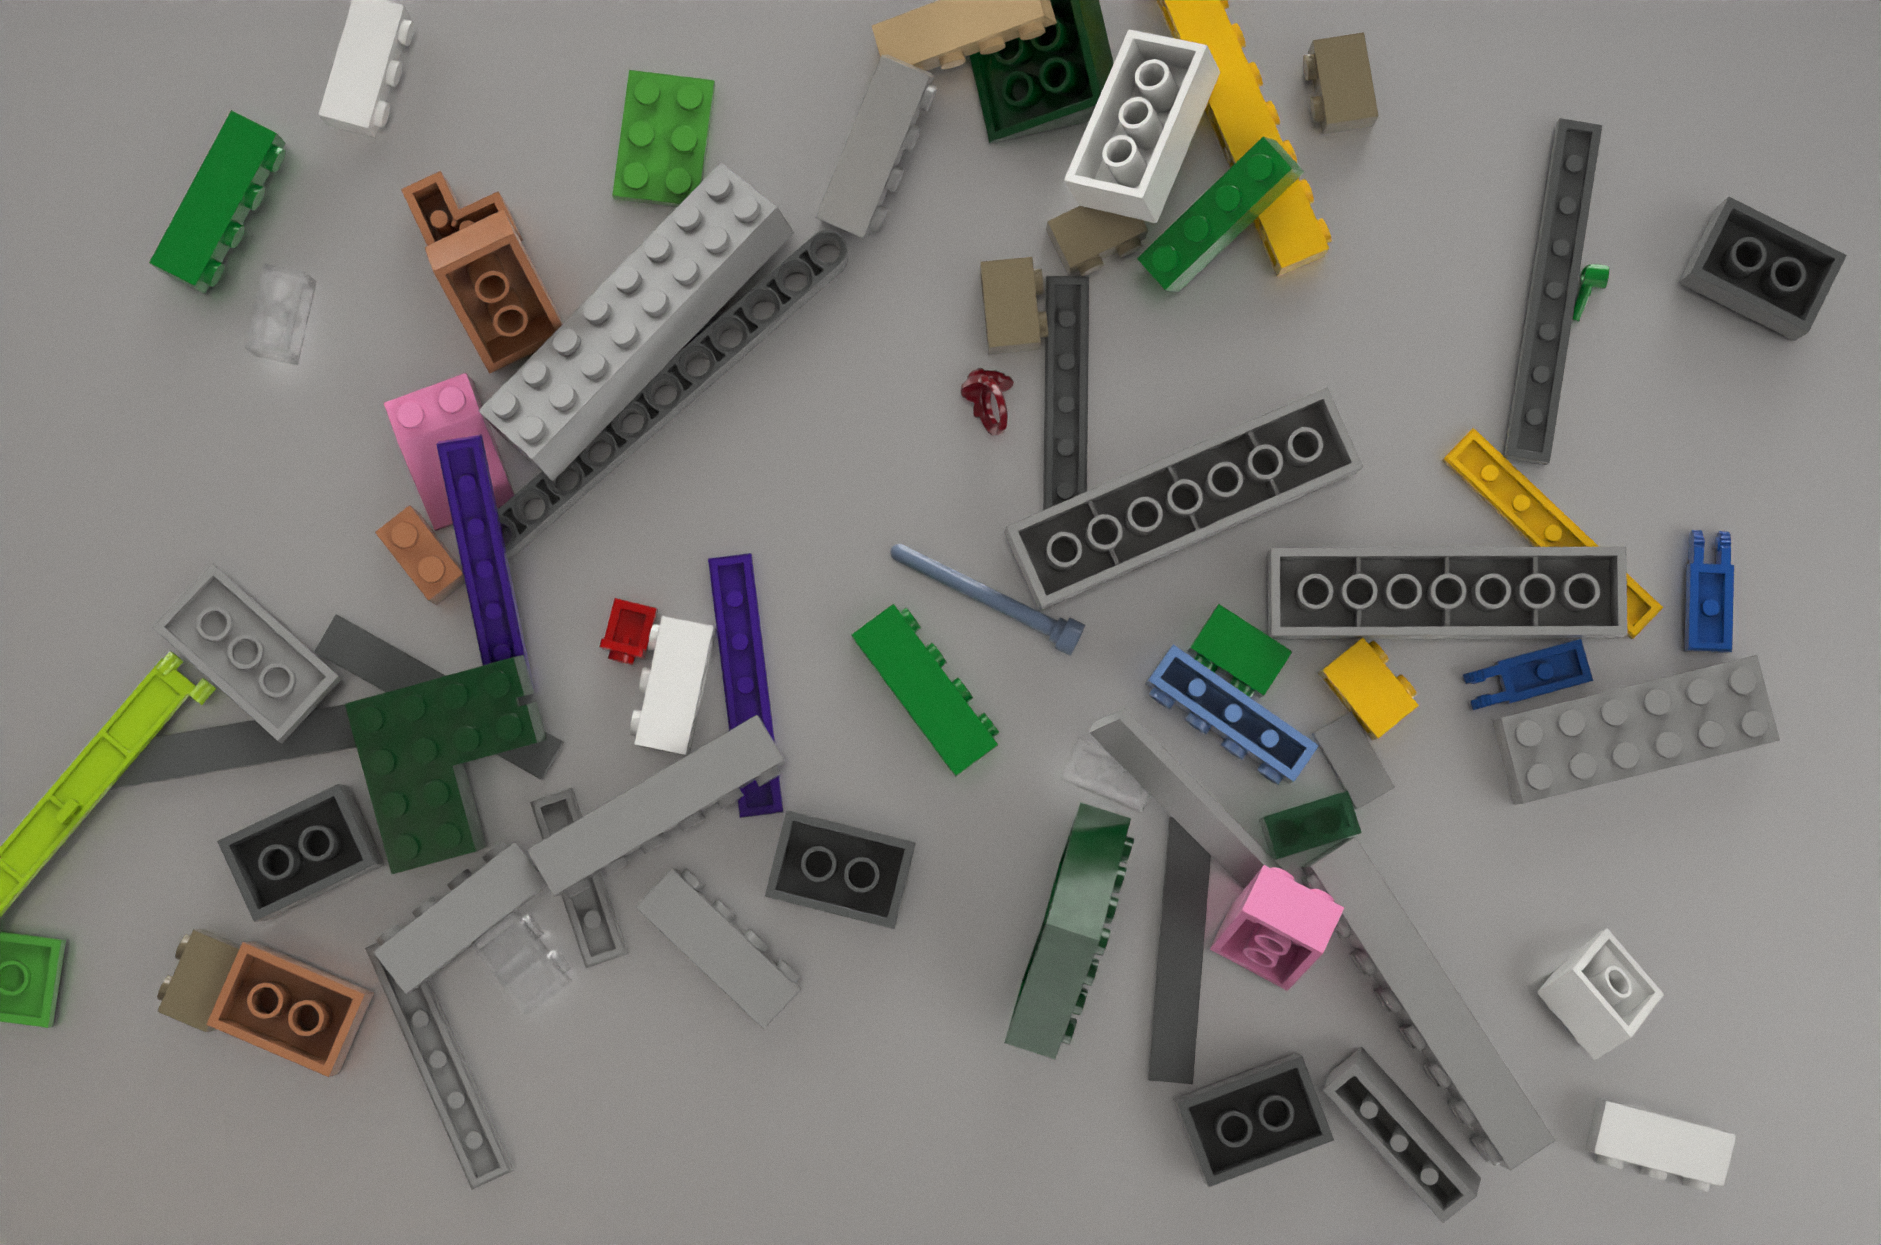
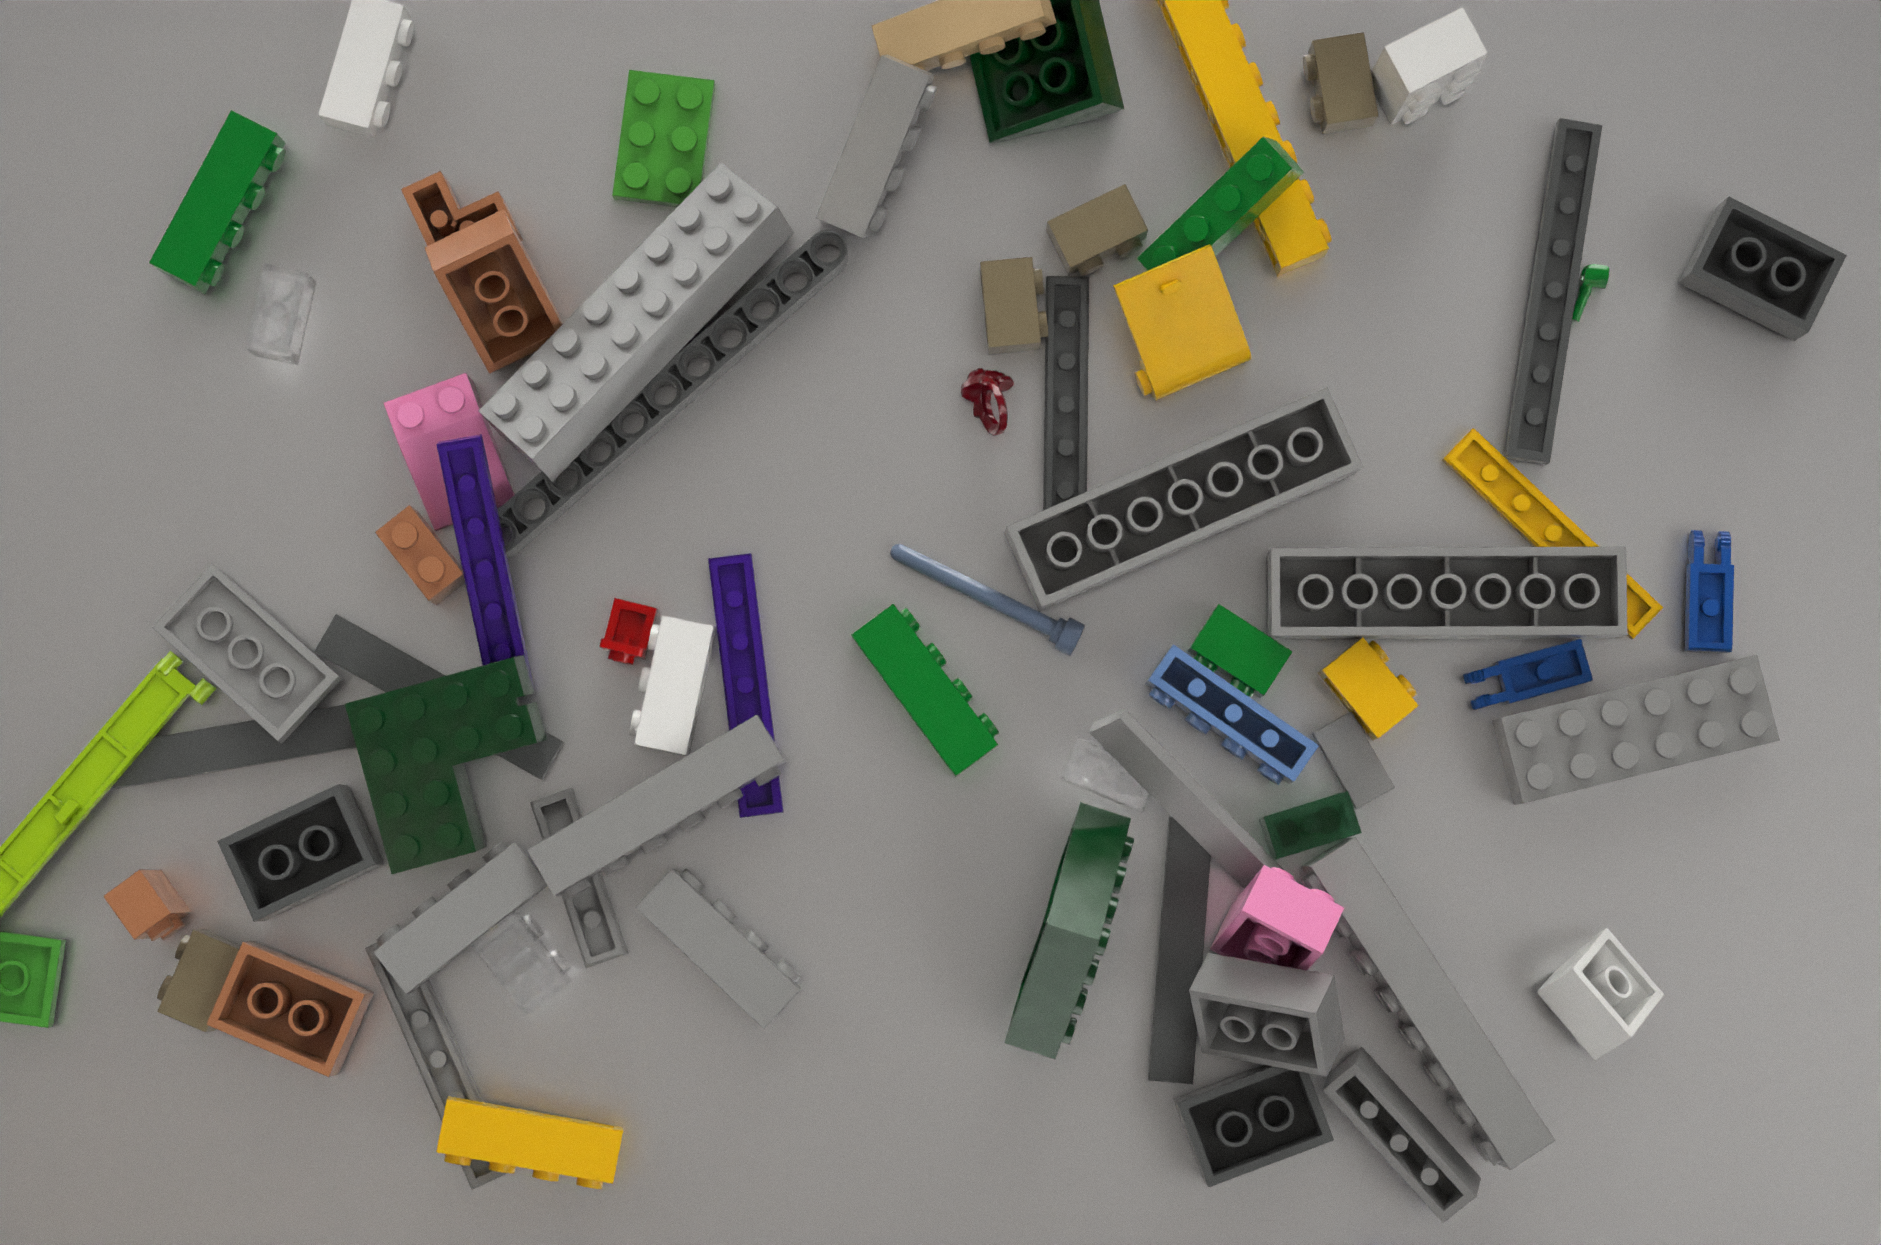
dark grey brick [765,810,916,929] -> none
white brick [1064,29,1220,223] -> none
white brick [1585,1098,1736,1192] -> none
none -> nougat brick [103,869,191,941]
none -> yellow brick [436,1096,623,1189]
none -> yellow door [1113,244,1251,401]
none -> light grey brick [1189,953,1345,1077]
none -> white brick [1371,7,1488,125]

